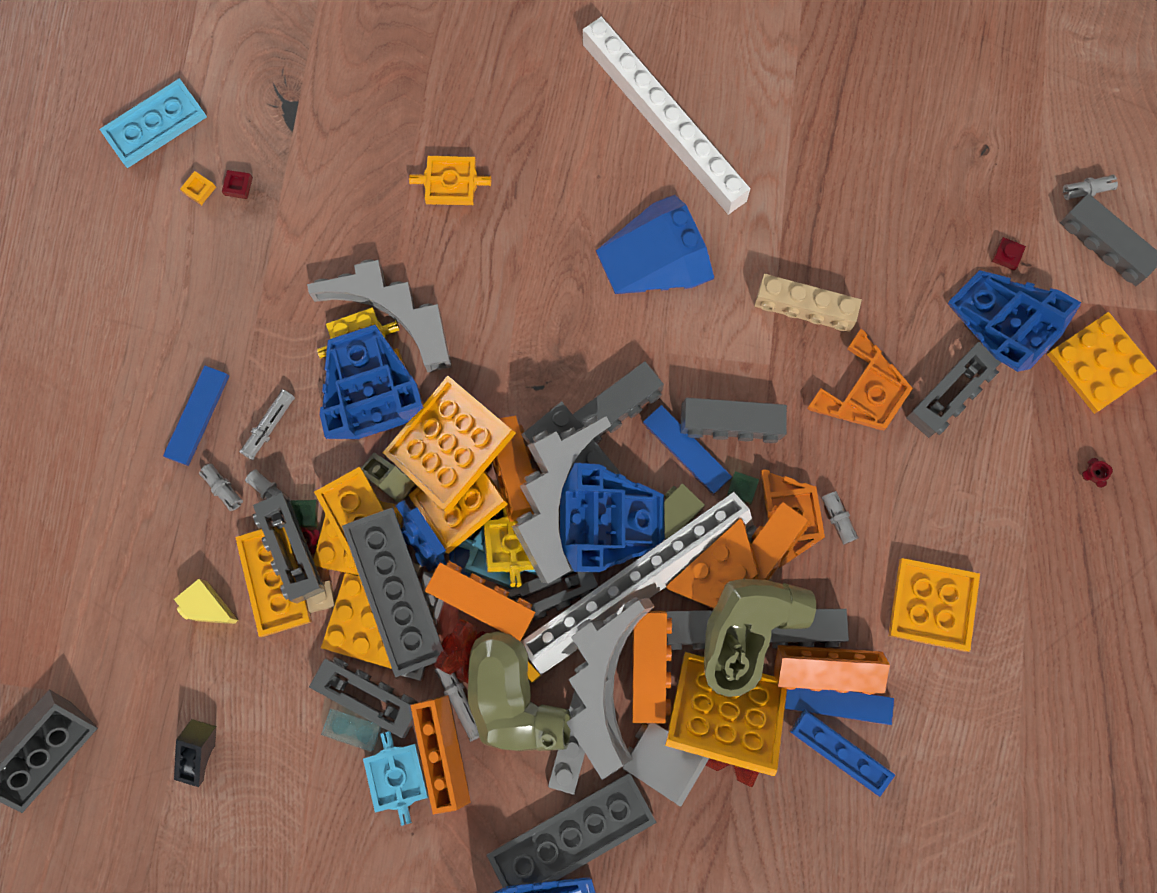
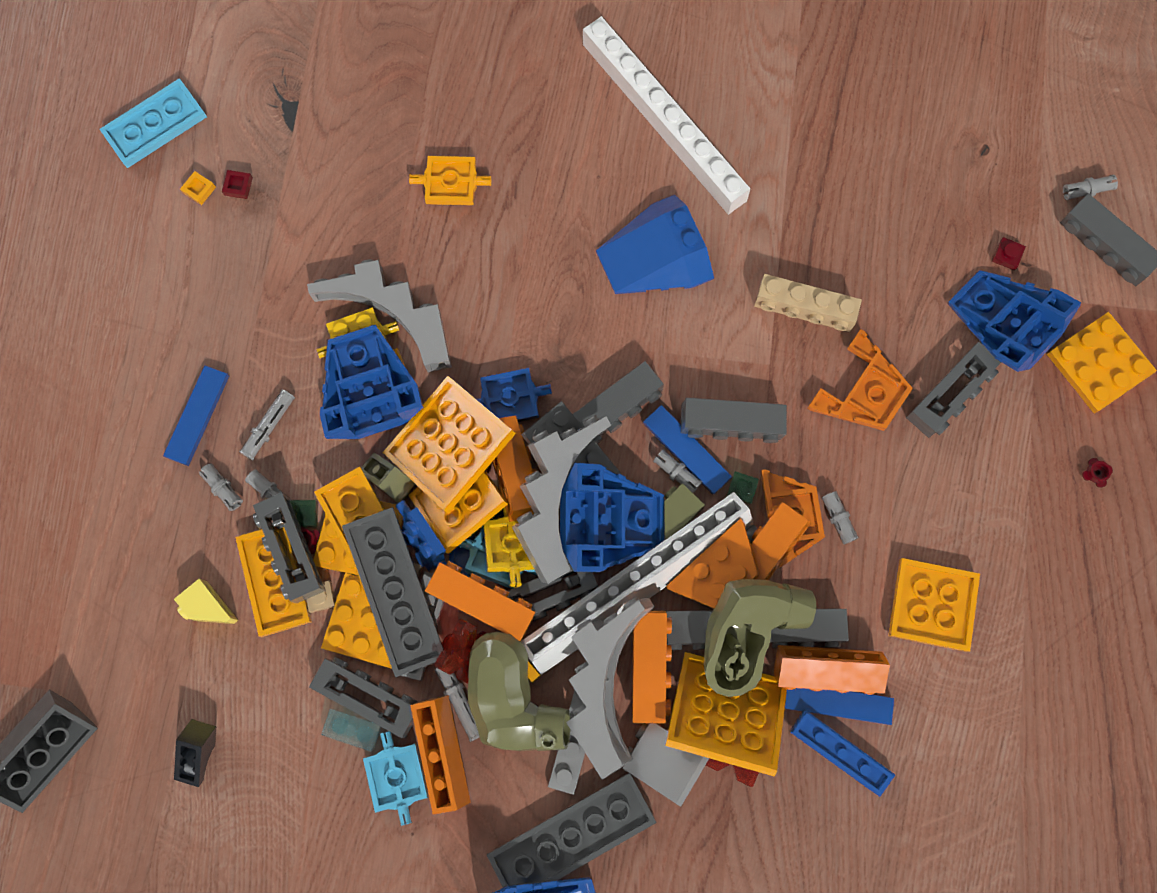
none -> blue plate [476,368,552,422]
none -> light grey pin [653,449,702,493]

